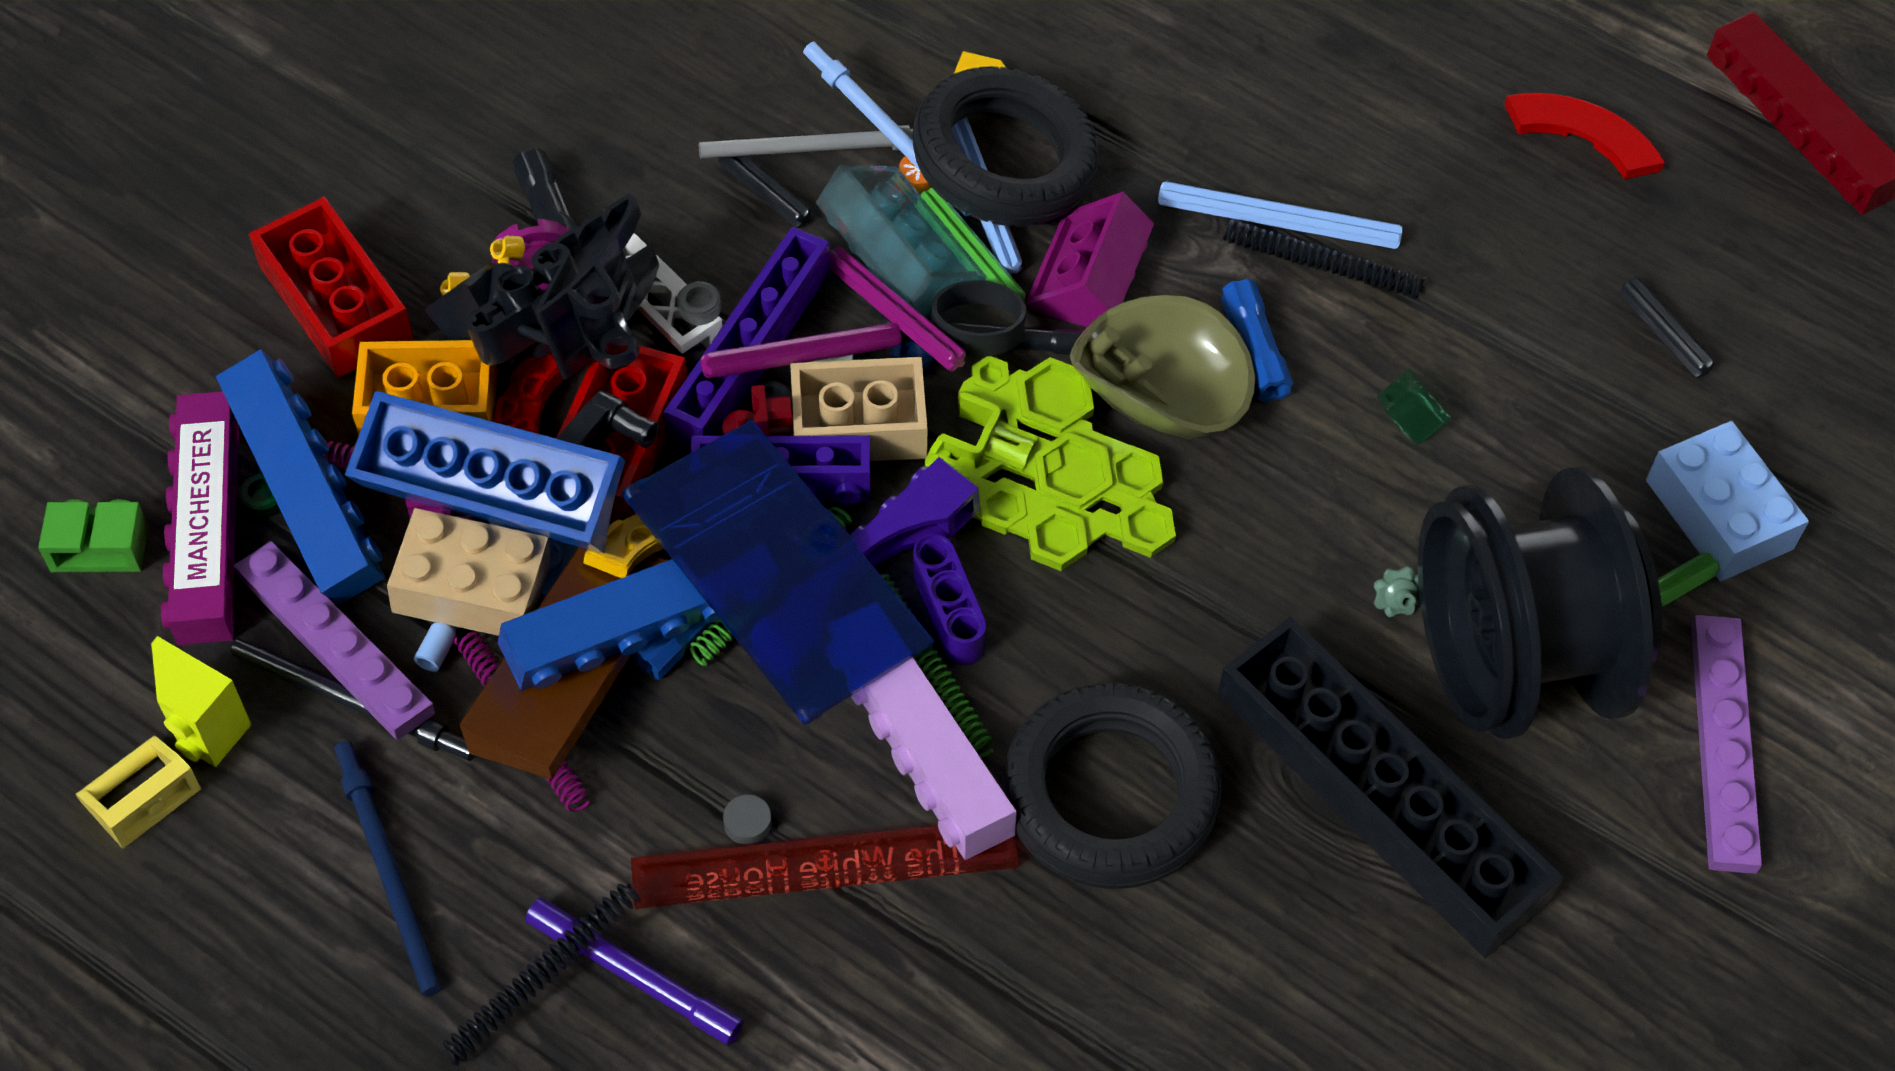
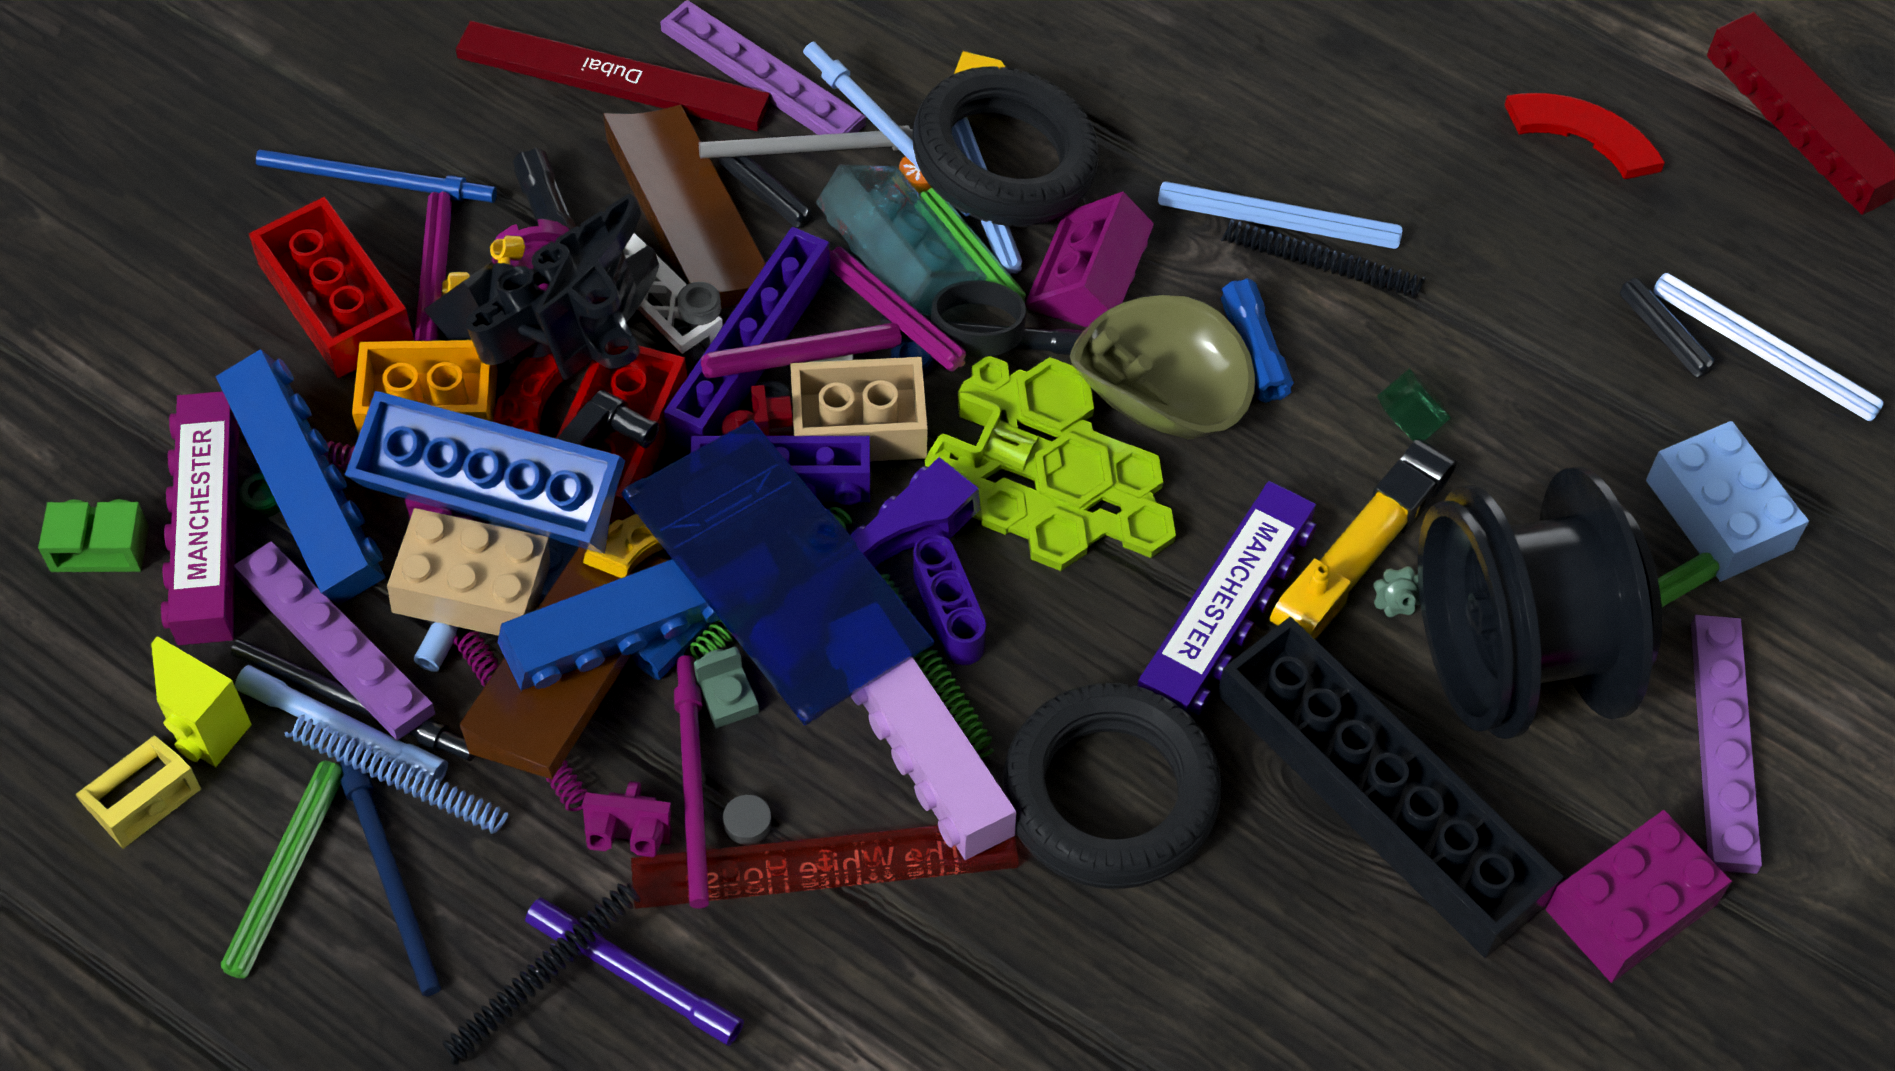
none -> bright green axle [221,760,344,979]
none -> light blue piece [235,665,448,786]
none -> blue bar [256,149,497,203]
none -> light blue piece [284,714,508,834]
none -> magenta axle [414,191,452,341]
none -> dark red tile [456,21,770,131]
none -> magenta hips [582,781,672,857]
none -> reddish brown arch [603,104,766,309]
none -> medium lavender tile [660,0,866,135]
none -> magenta bar [674,656,709,909]
none -> sand green bracket [694,647,759,729]
none -> dark purple brick [1138,480,1317,716]
none -> yellow piece [1270,438,1457,640]
none -> magenta brick [1545,810,1732,983]
none -> axle [1653,273,1884,421]

